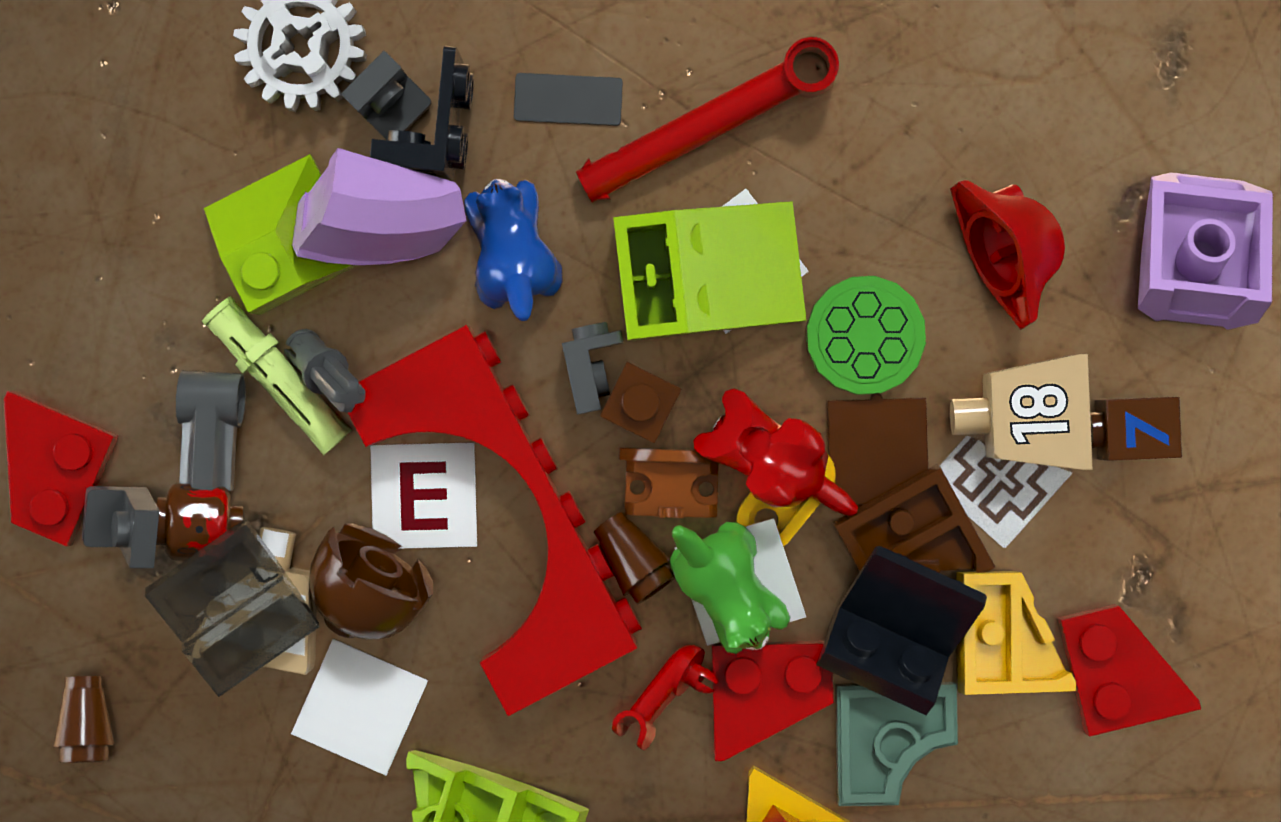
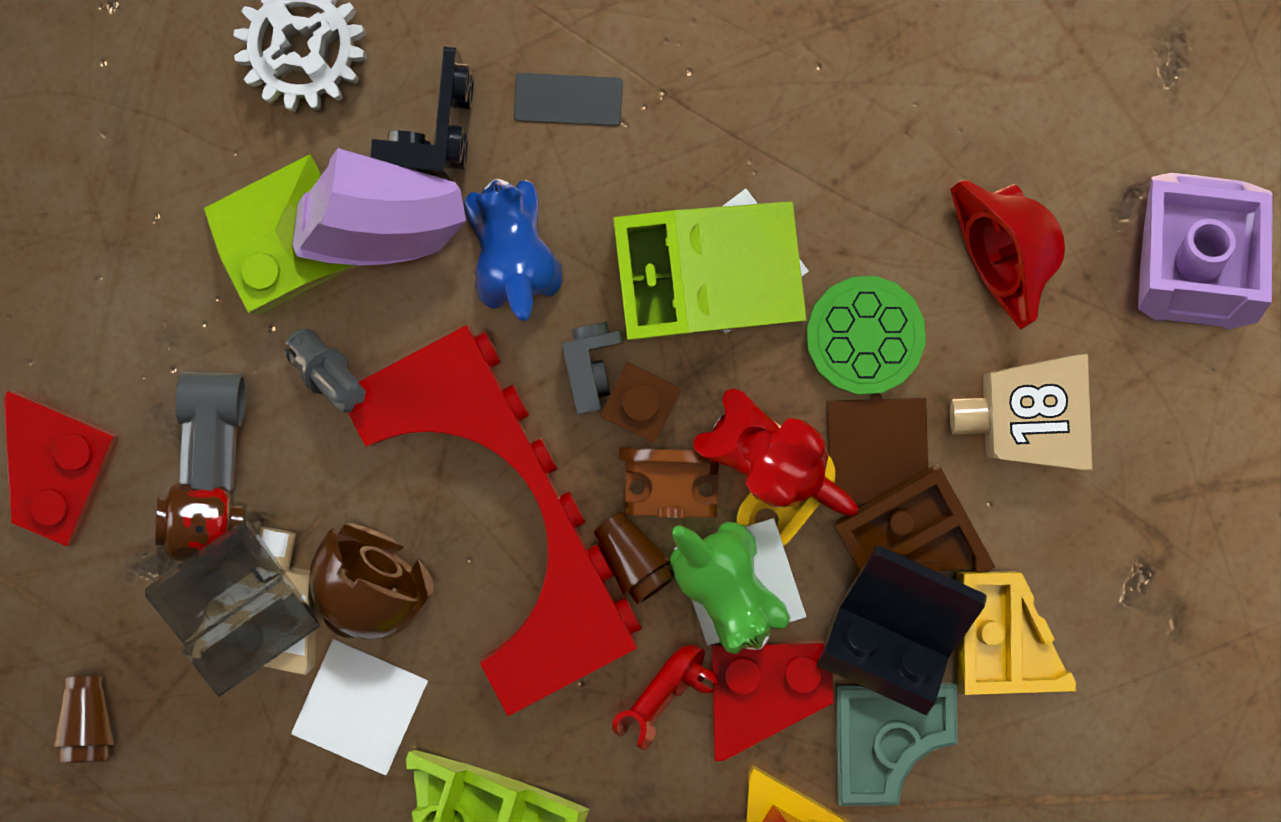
dark grey bracket [82,486,159,568] -> none
yellowish green pin [202,296,352,456] -> none
dark grey bracket [341,51,432,140] -> none
white sticker [370,442,477,549] -> none
red piece [576,37,839,203] -> none
clear sticker [940,434,1073,548] -> none
red wing [1057,604,1201,737] -> none
reddish brown brick [1090,397,1182,461] -> none

